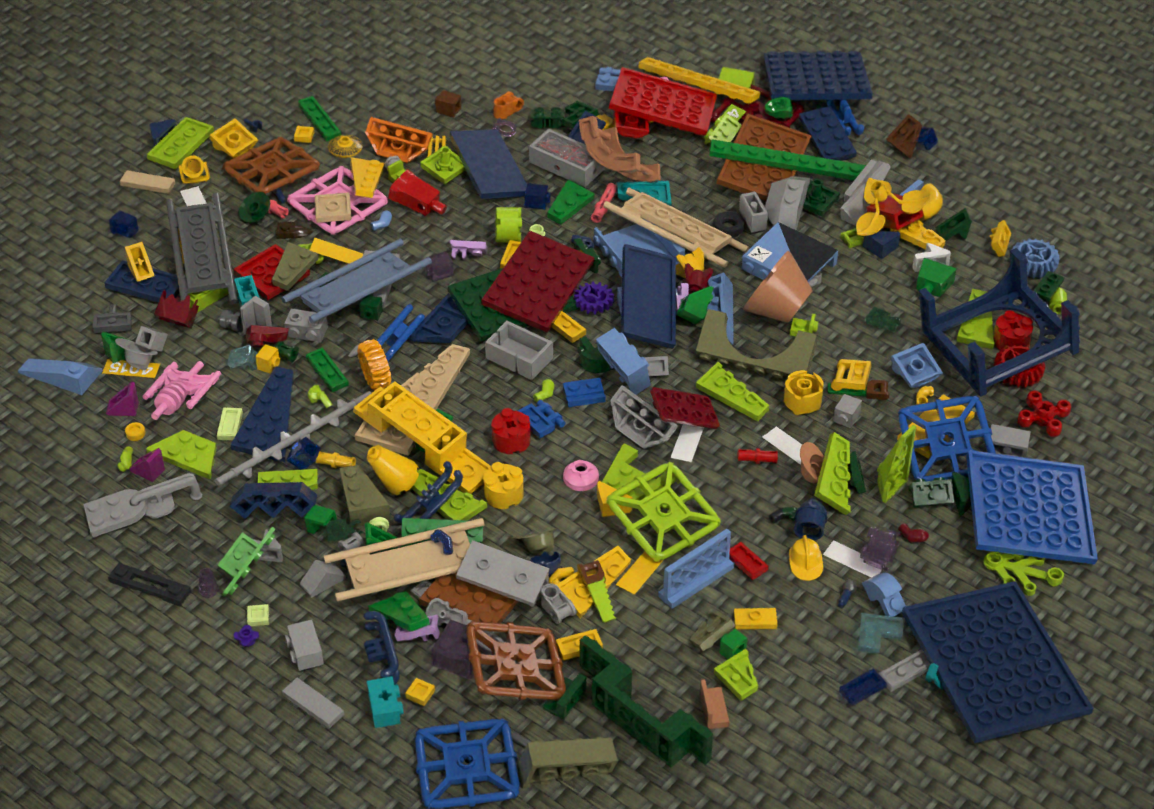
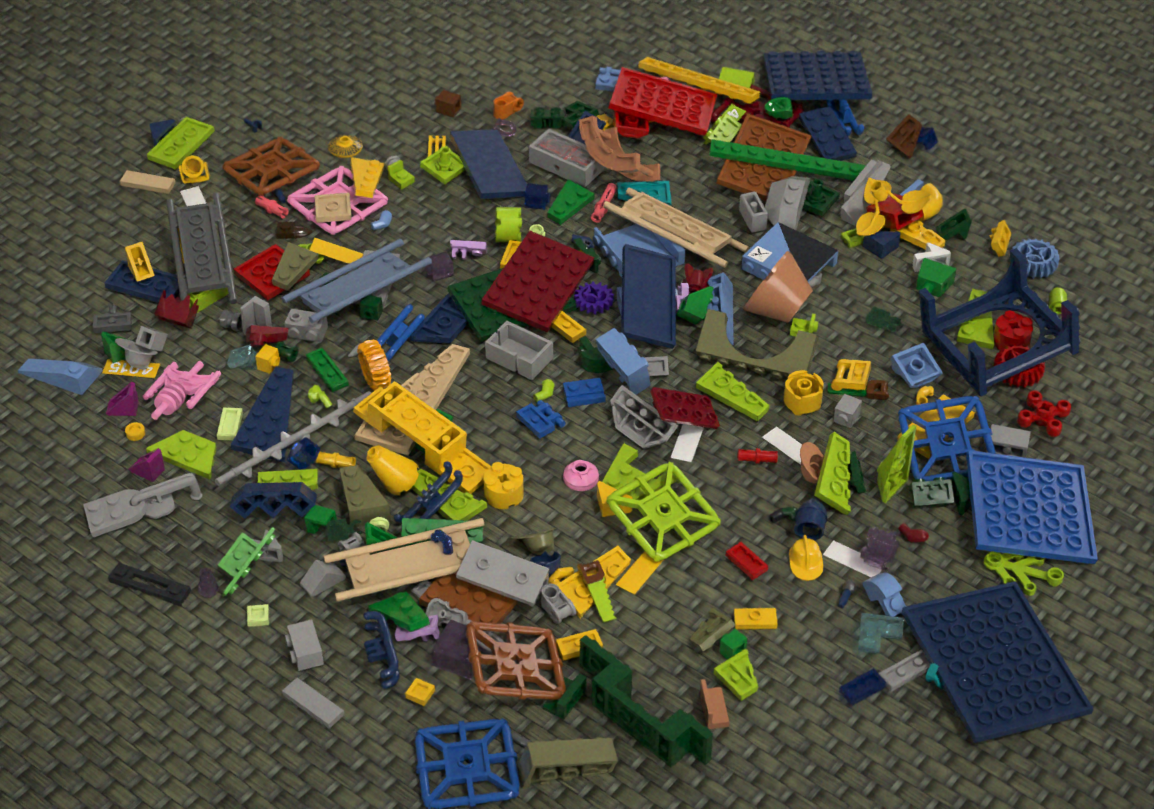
clear blue brick [109,210,139,238] -> none
lime arm [117,446,133,472] -> none
yellow slope [209,119,258,158] -> none
teal brick [234,275,259,307] -> none
dark purple plate [234,625,259,647] -> none
dark green dish [239,192,270,223] -> none
yellow plate [294,126,314,143] -> none
green tile [298,96,341,142] -> none
orange wedge [365,117,433,164] -> none
teal brick [367,676,404,728] -> none
red piece [388,169,447,216] -> none
red brick [491,408,531,454] -> none
medium blue fence [658,529,734,609] -> none
yellow brick [676,247,704,278] -> none
black tyre [713,211,745,238] -> none
dark green bracket [1034,271,1064,302] -> none

